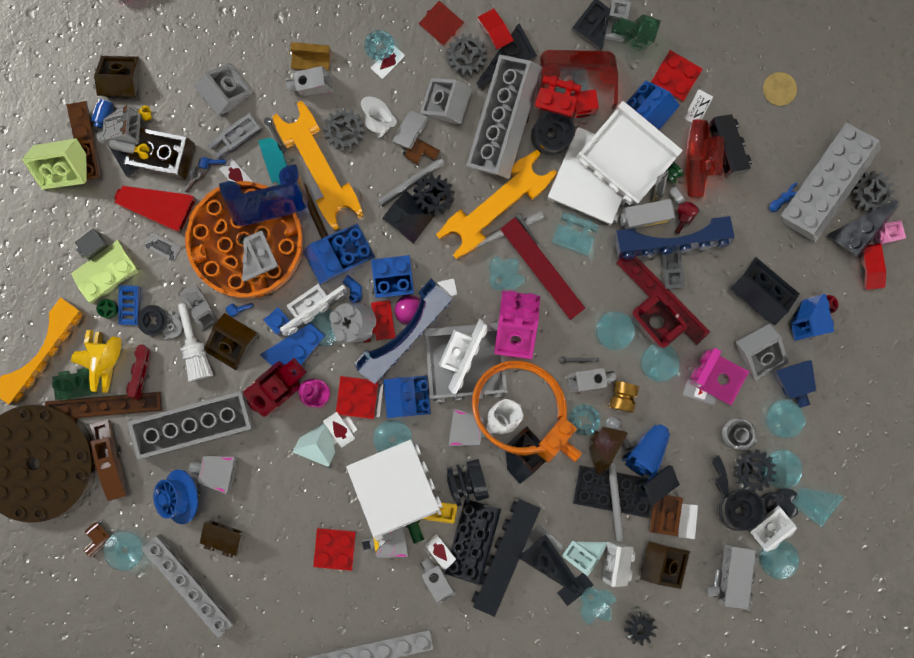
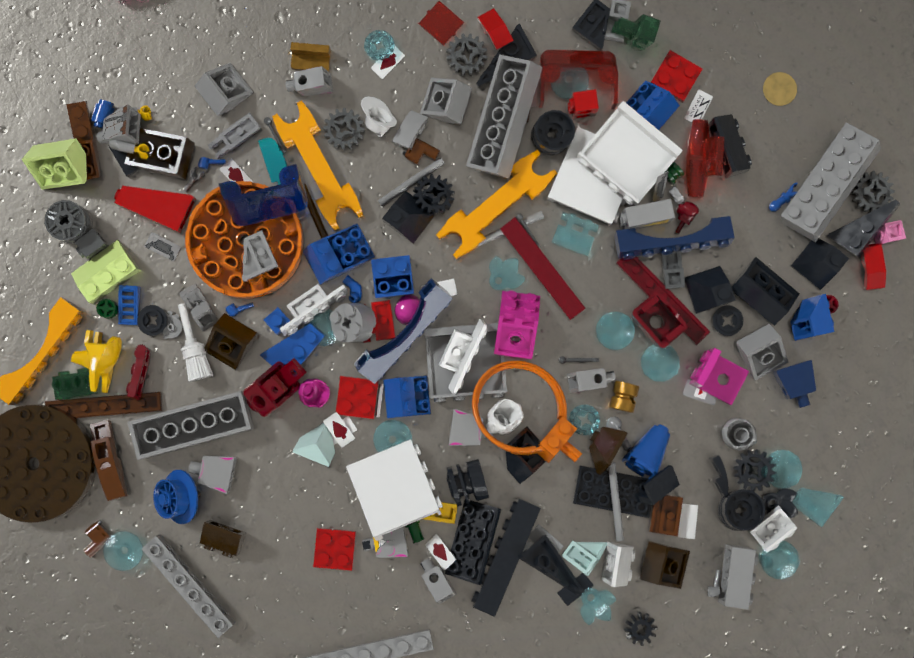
dark brown slope [94,56,140,98] -> none
red plate [534,75,582,118] -> none
clear light blue dish [766,400,806,438] -> none
none -> dark grey wheel [44,200,93,244]
none -> black slope [684,266,736,314]
none -> black gear [712,305,744,336]
none -> black slope [791,239,850,290]

